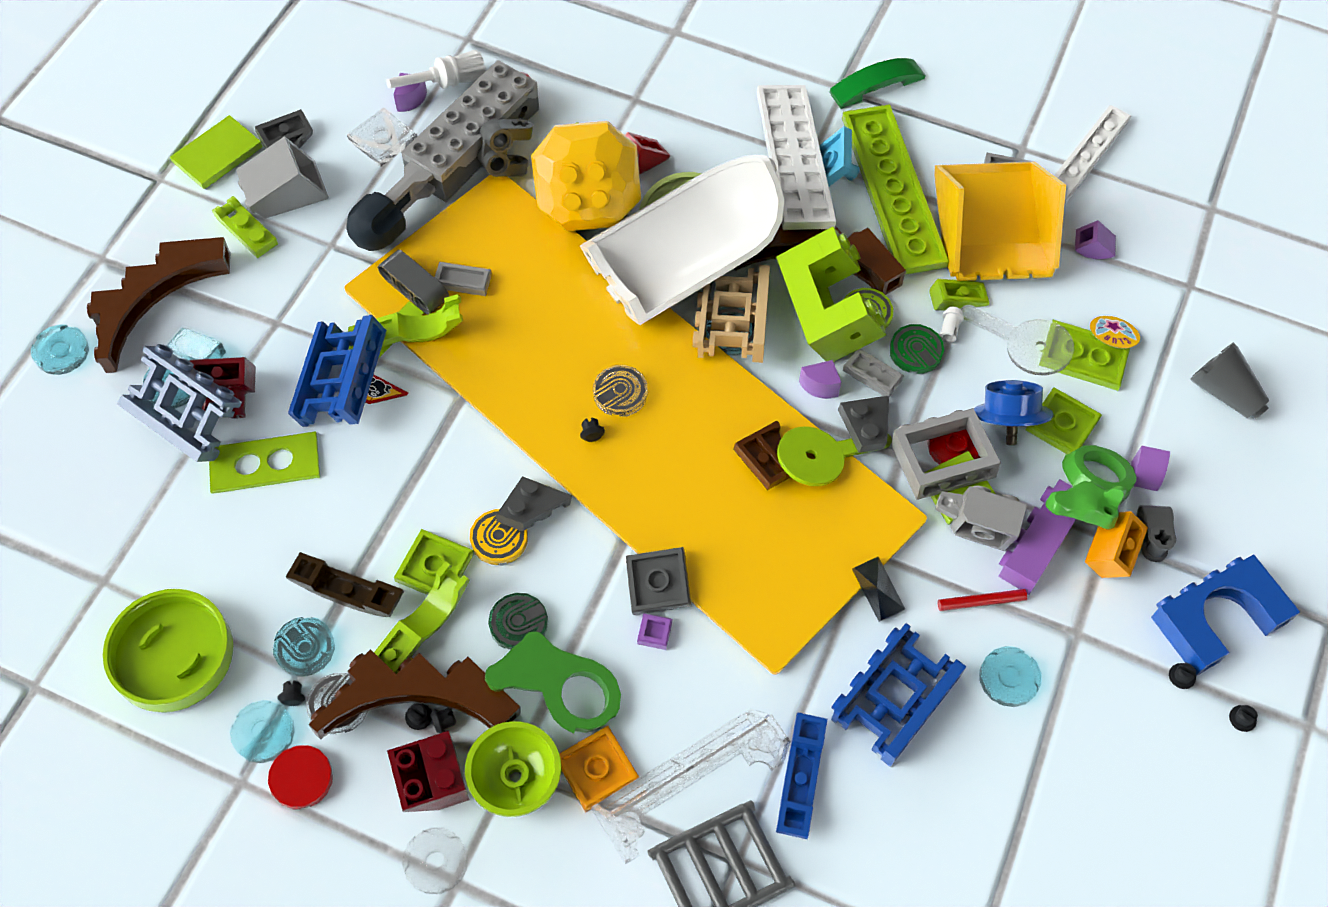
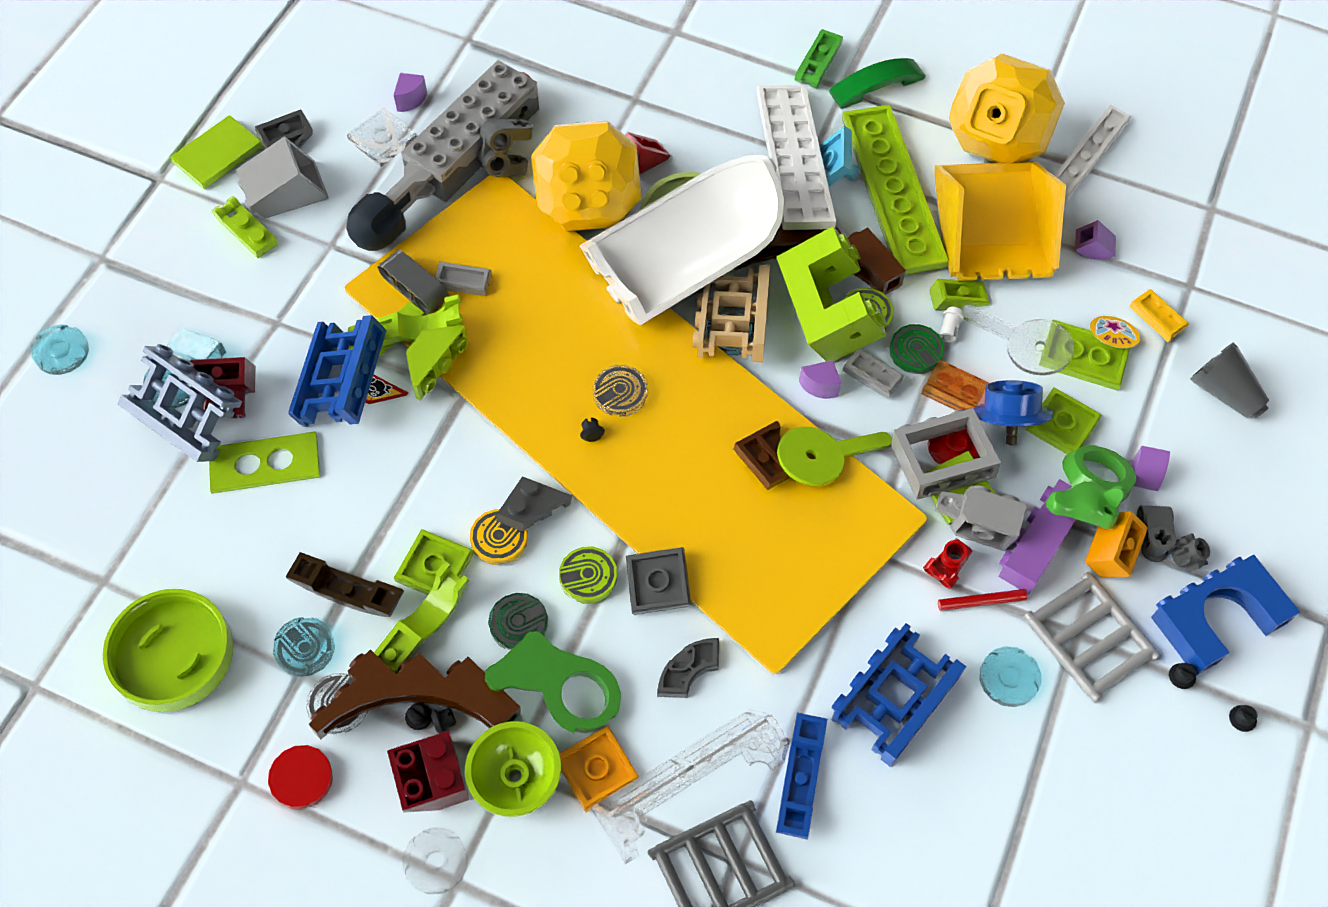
reddish brown arch [87,237,230,373] -> none
clear light blue tile [230,700,295,763] -> none
black piece [277,680,305,706] -> none
white piece [386,50,486,89] -> none
medium lavender tile [637,613,673,650] -> none
dark grey wing [837,396,889,453] -> none
black slope [852,556,905,622] -> none
none -> lime slope [406,324,468,401]
none -> tile [559,546,617,604]
none -> dark grey tile [657,638,719,698]
none -> bright green plate [795,29,843,89]
none -> clear orange plate [921,359,989,411]
none -> red plate [923,538,973,589]
none -> yellow rock [949,53,1065,163]
none -> light grey bar [1023,572,1161,703]
none -> yellow plate [1129,288,1189,342]
none -> dark grey gear [1172,533,1210,572]

